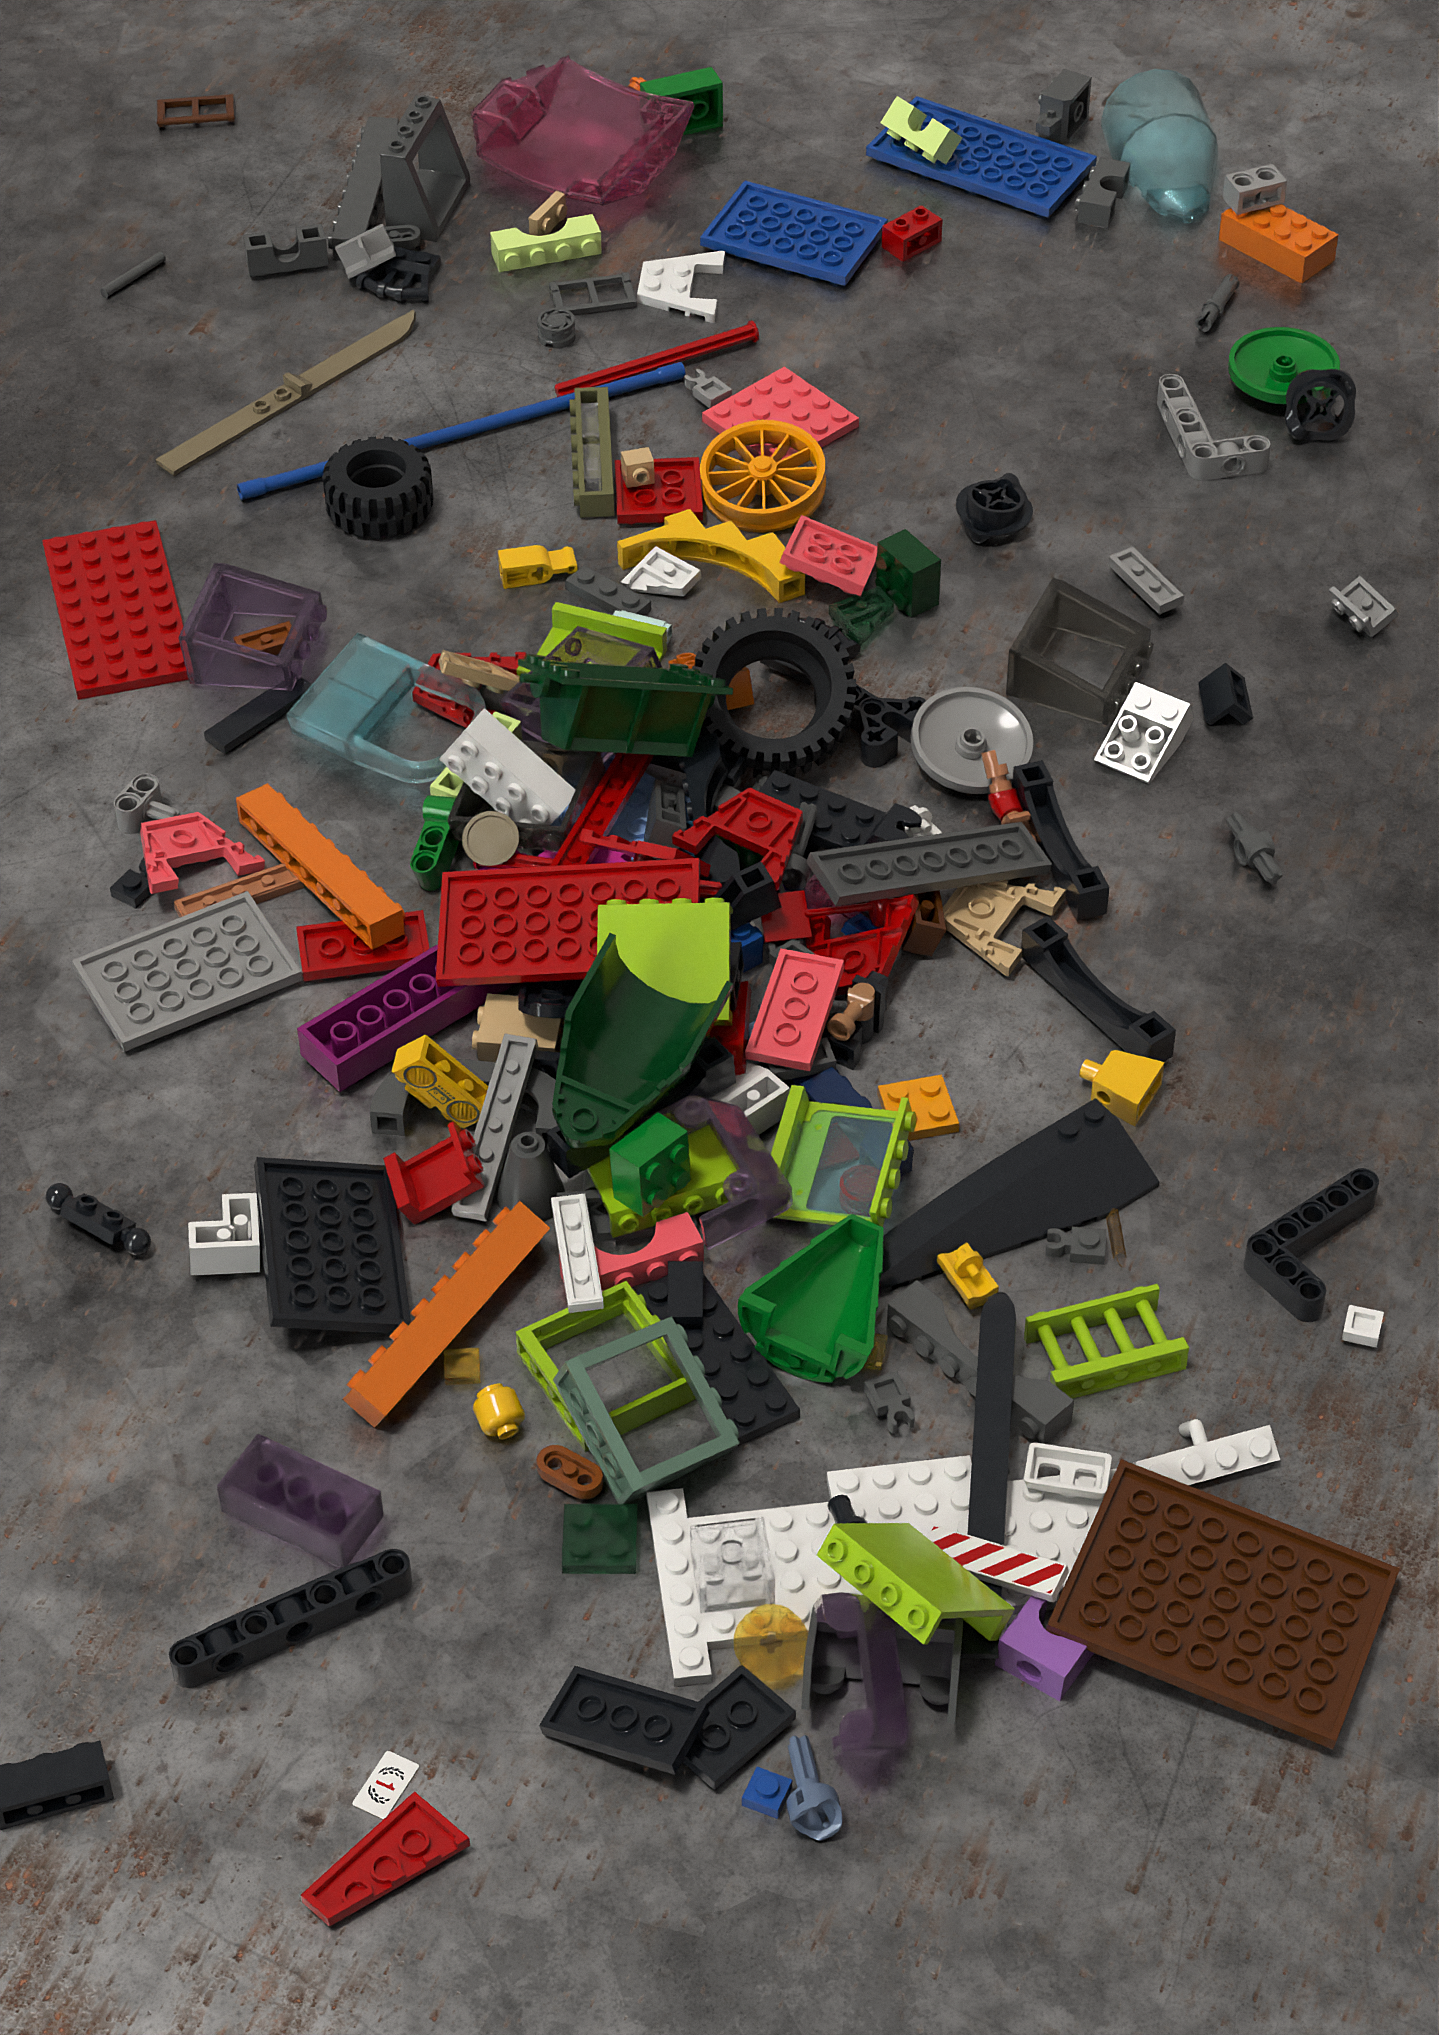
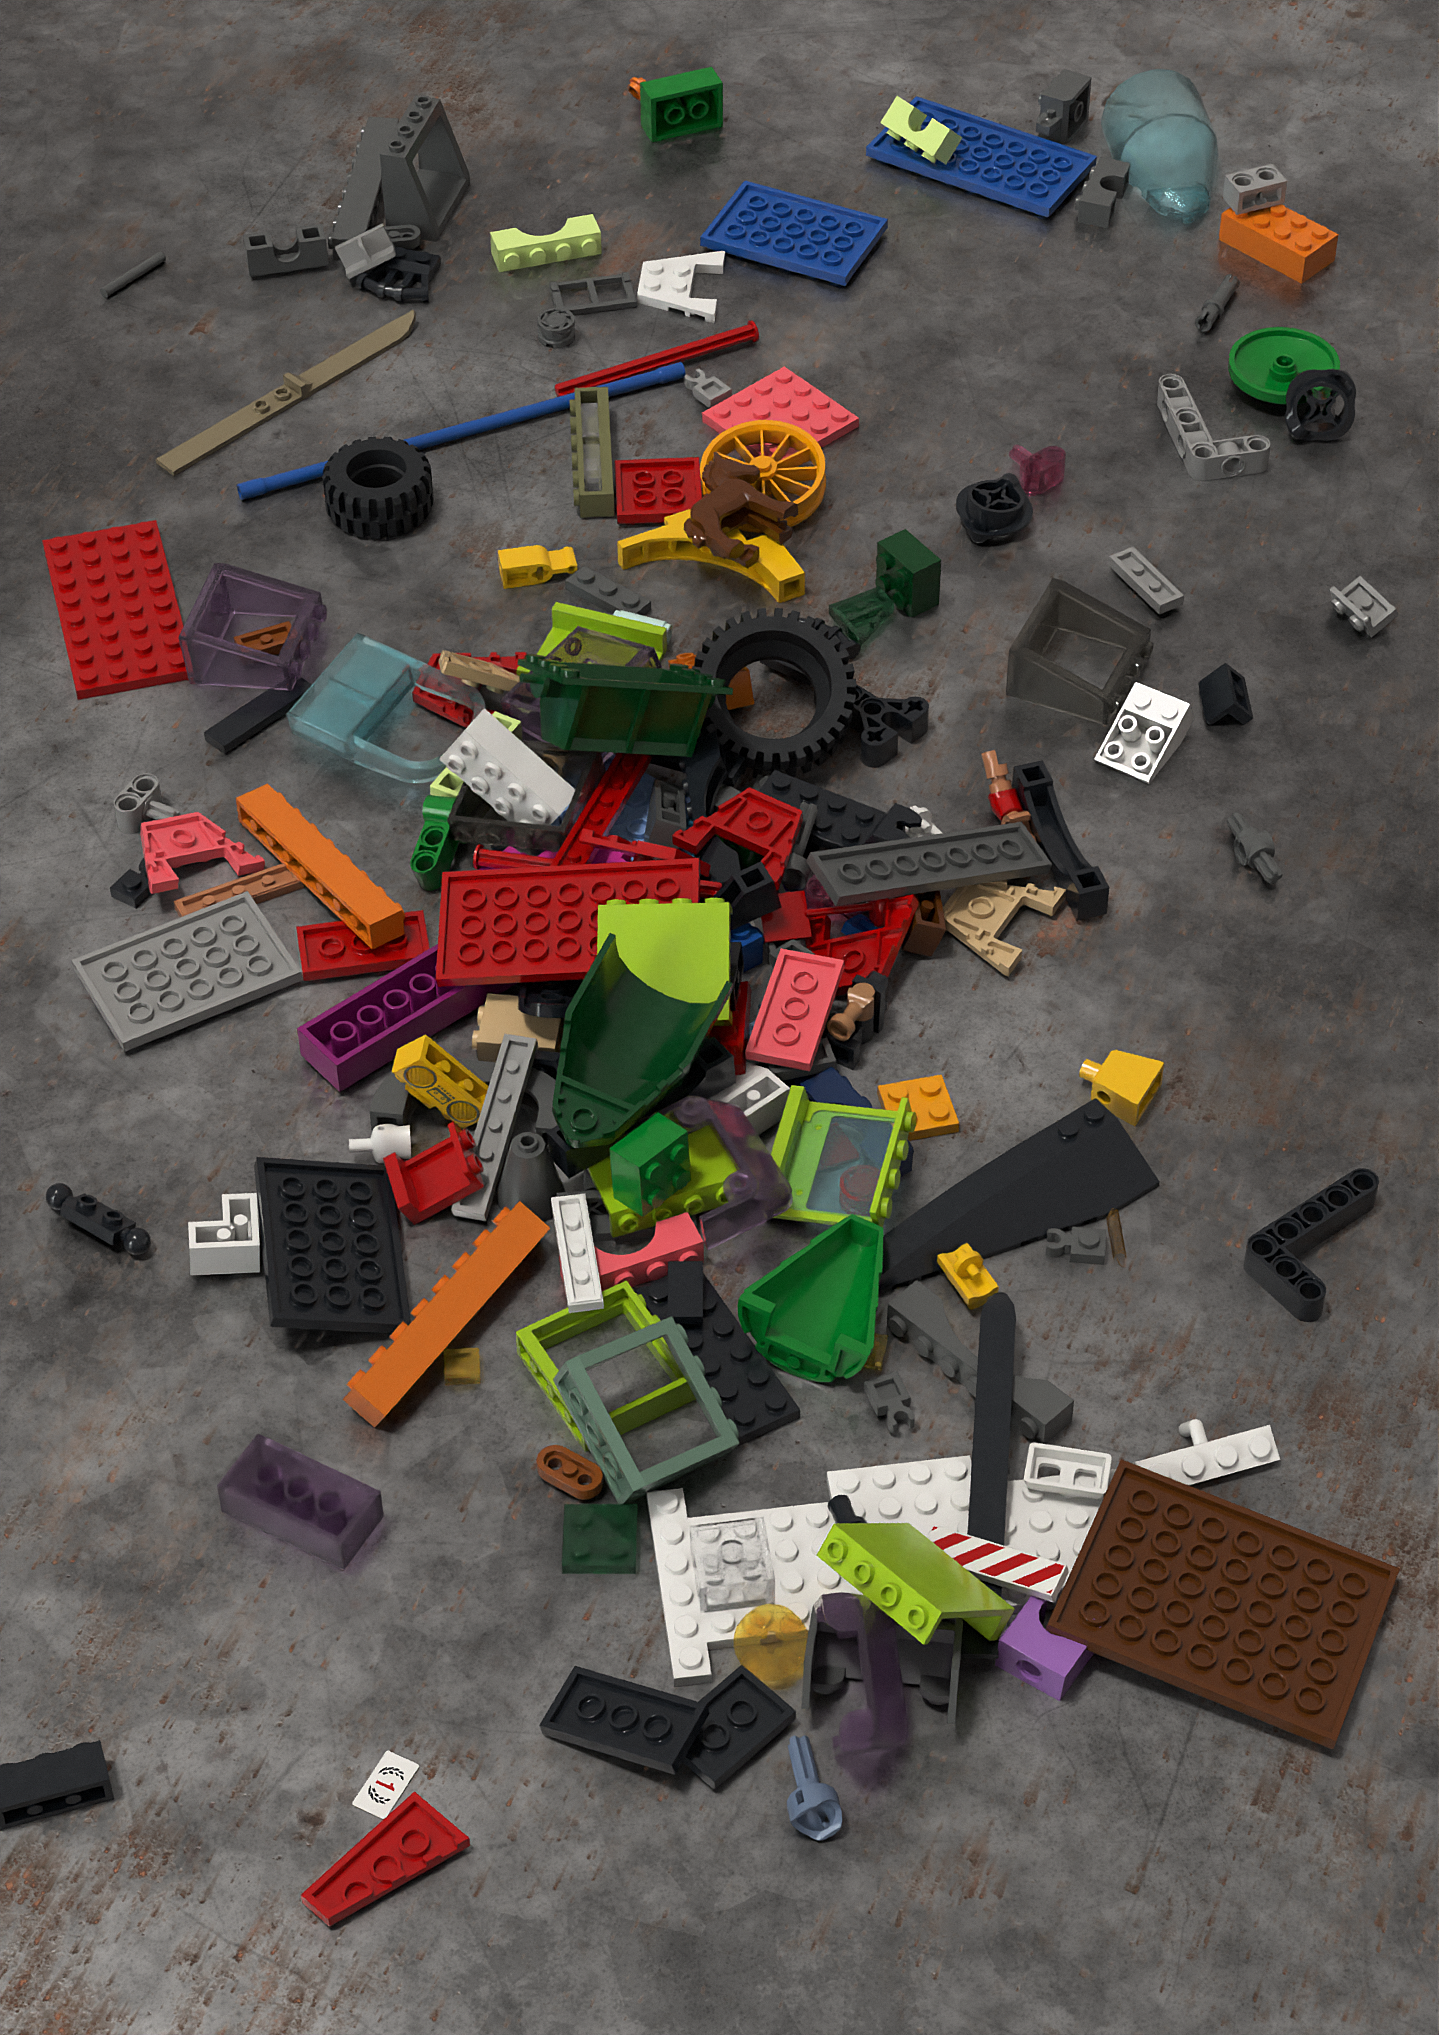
reddish brown window [157,94,235,128] -> none
black beam [169,1548,412,1688] -> none
dark tan piece [462,811,519,866] -> none
clear pink windscreen [471,55,694,206] -> none
yellow head [473,1383,525,1440] -> none
tan plate [529,191,567,236] -> none
tan plate [621,447,655,488] -> none
white wing [621,546,702,596] -> none
blue plate [742,1767,793,1819] -> none
coral plate [779,515,877,596] -> none
red brick [882,205,943,262] -> none
light grey dish [910,687,1033,794] -> none
black arch [1021,916,1176,1062] -> none
lime fence [1024,1284,1189,1399] -> none
white plate [1342,1305,1384,1348] -> none
none -> white piece [349,1124,411,1163]
none -> reddish brown animal [684,452,798,569]
none -> clear pink beam [1009,444,1066,496]

